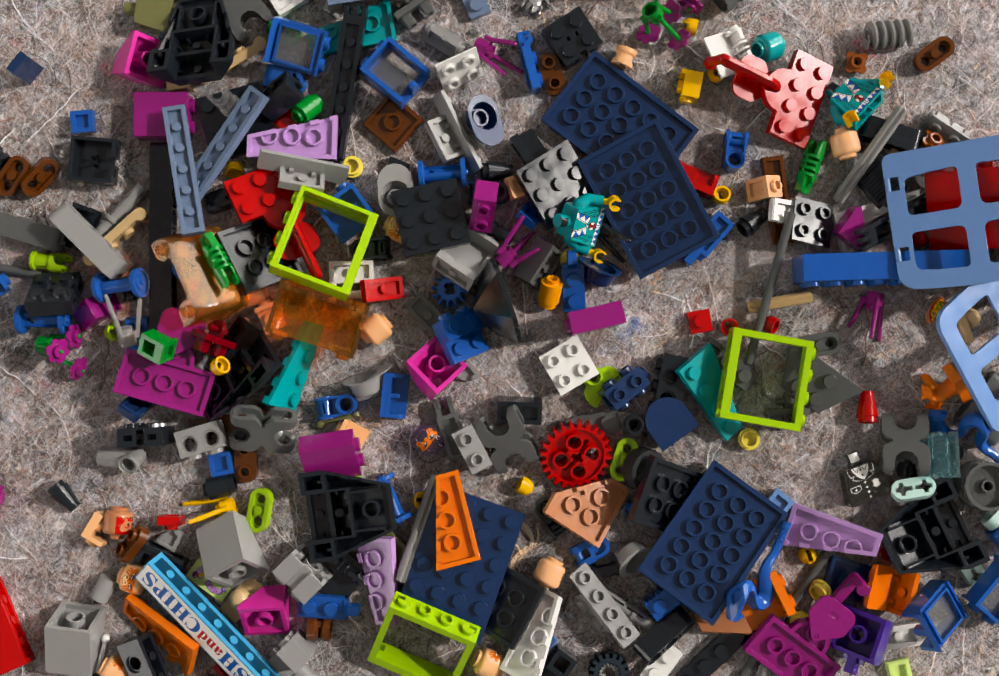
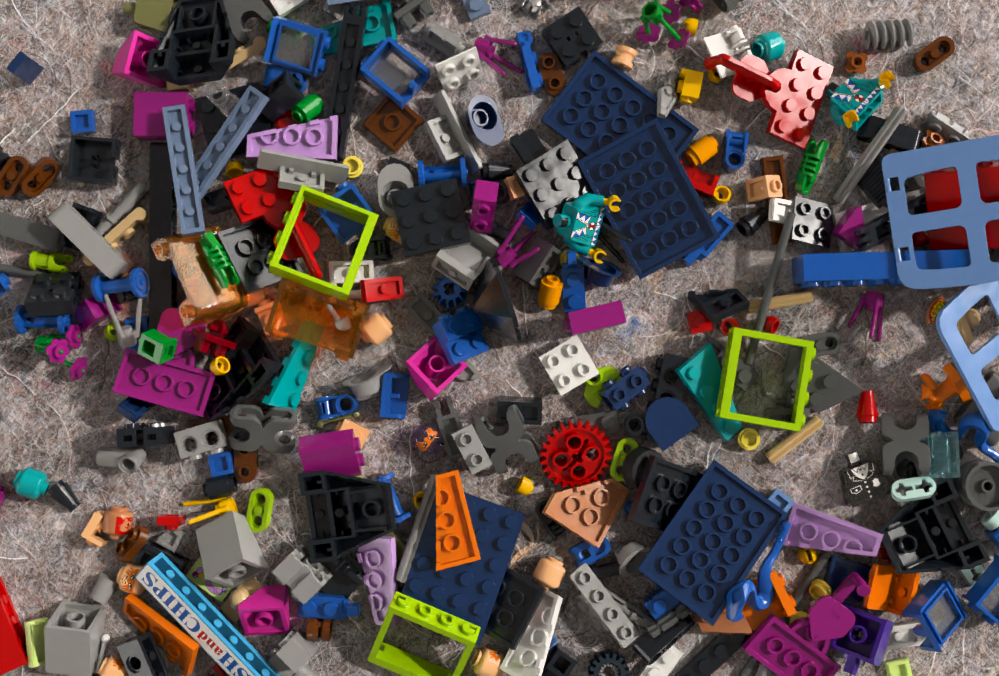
light nougat head [829,127,861,161] -> none
none -> teal head [13,467,50,500]
none -> yellowish green tile [24,617,49,668]
none -> light grey hand [326,303,352,331]
none -> dark grey axle [647,604,688,638]
none -> light grey piece [657,75,678,119]
none -> light orange brick [685,135,719,167]
none -> black wing [688,289,750,324]
none -> tan axle [766,416,824,464]

